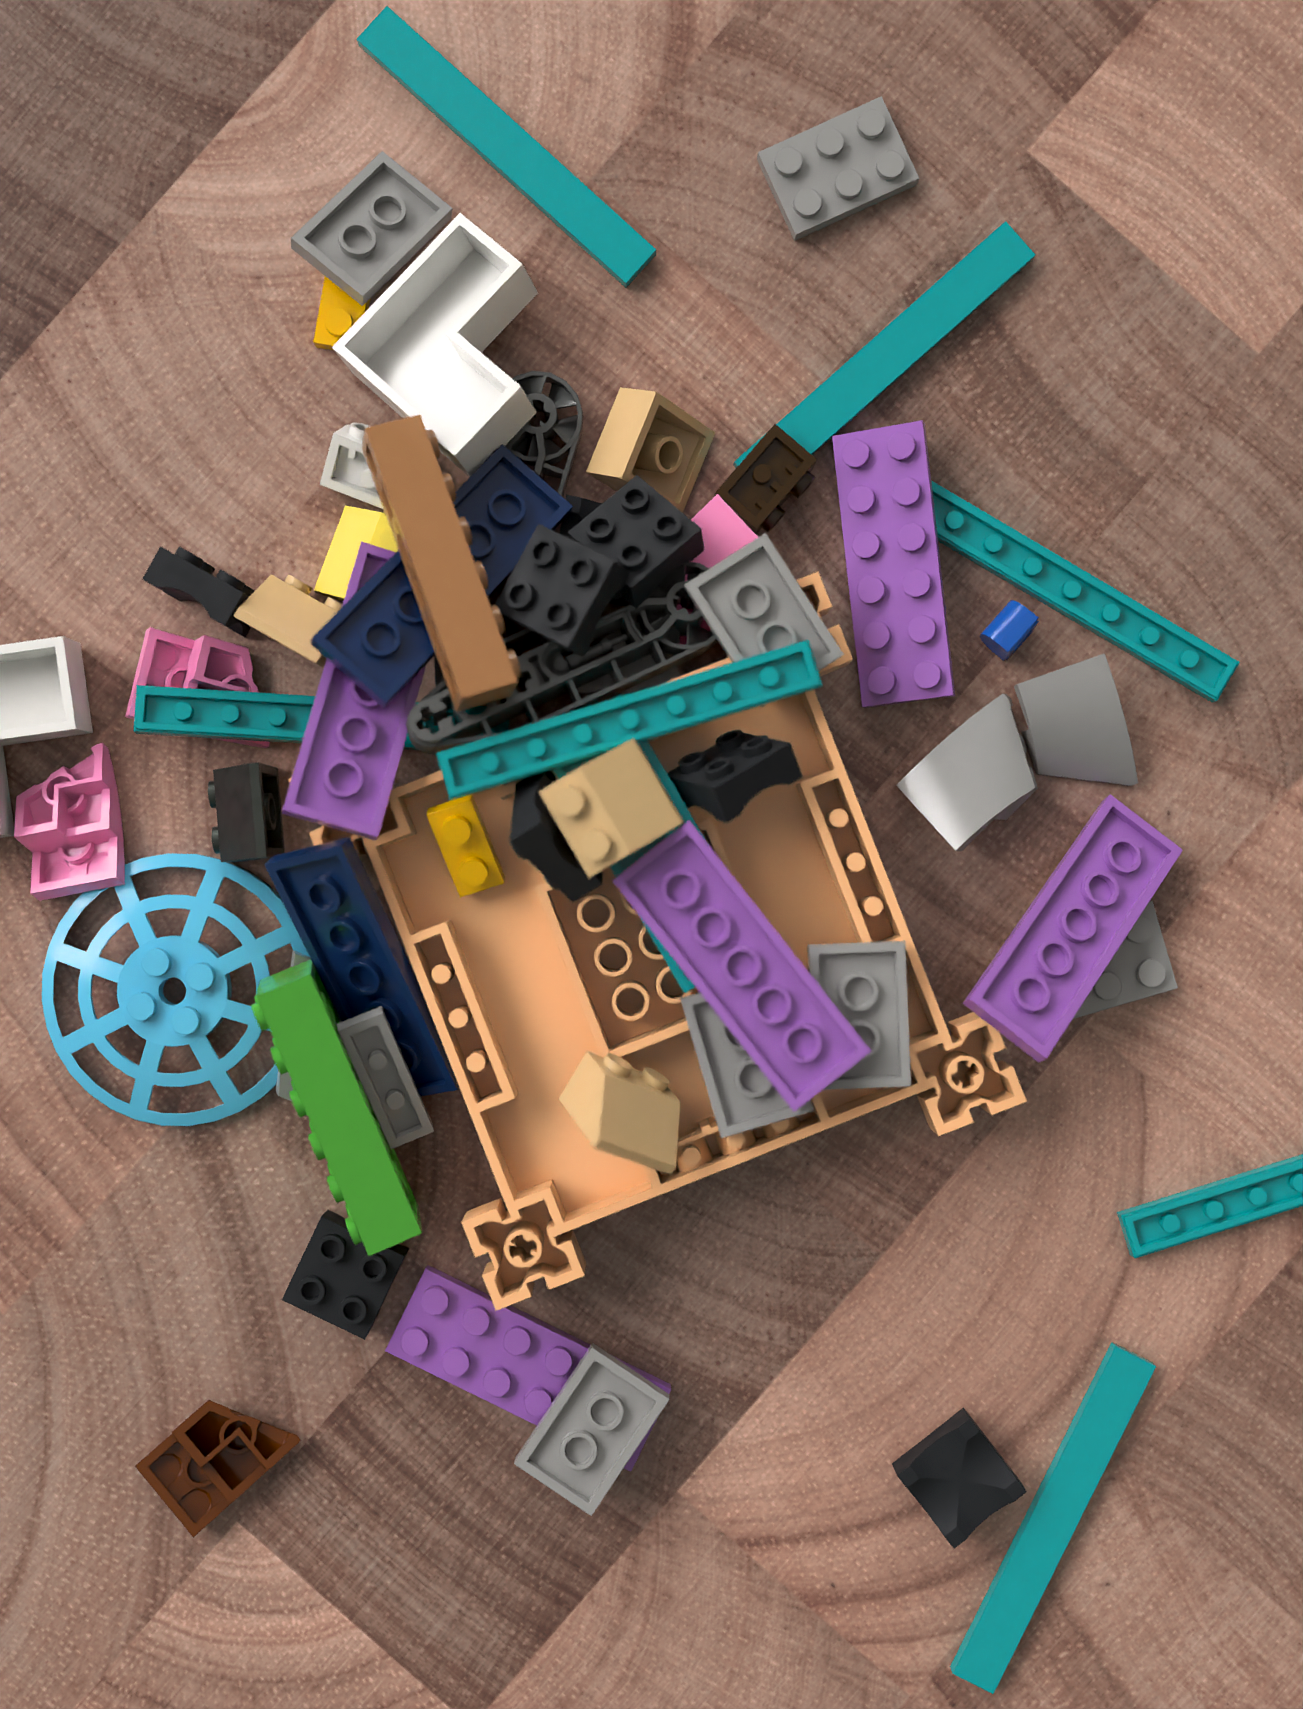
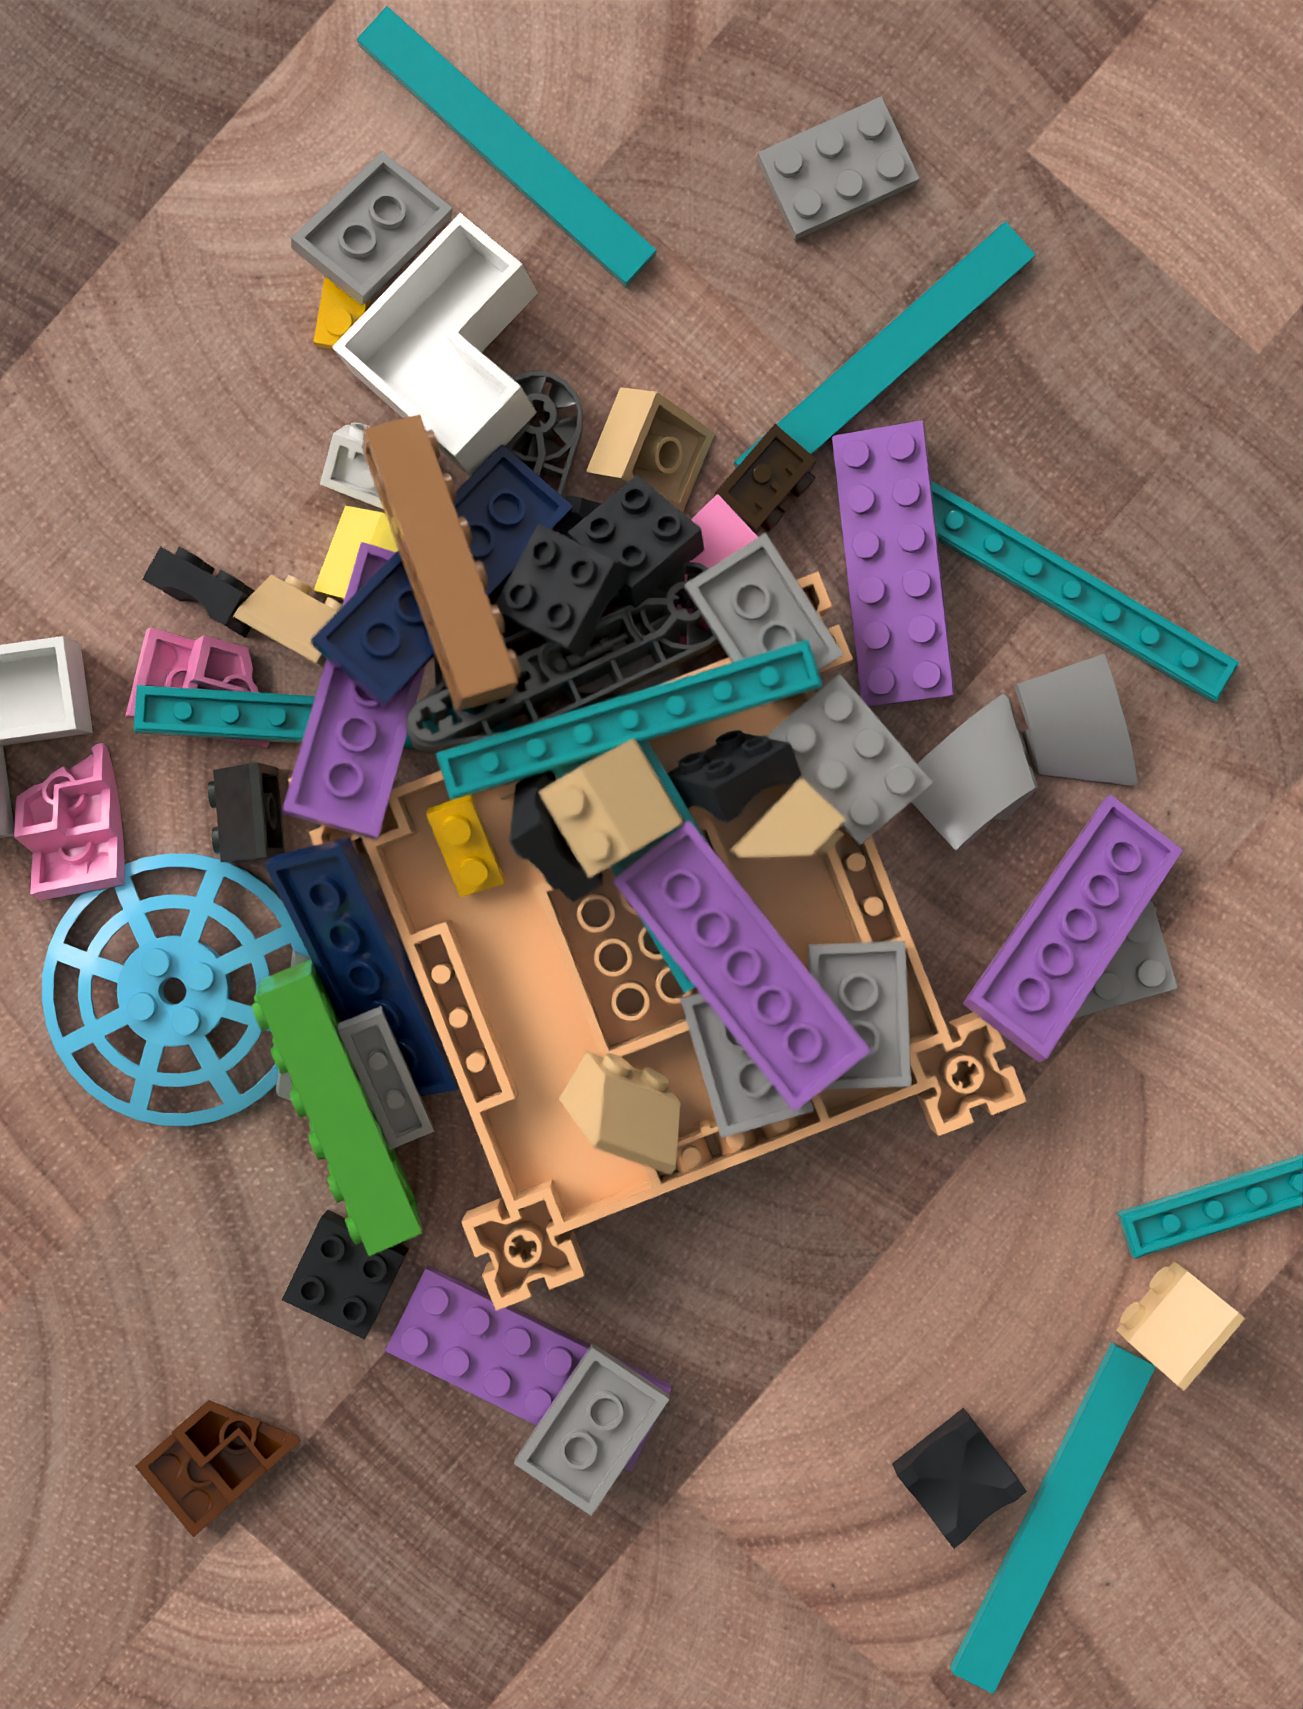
blue brick [980,600,1039,661] -> none
none -> tan slope [729,778,845,858]
none -> light grey plate [767,673,933,845]
none -> slope [1116,1261,1245,1391]

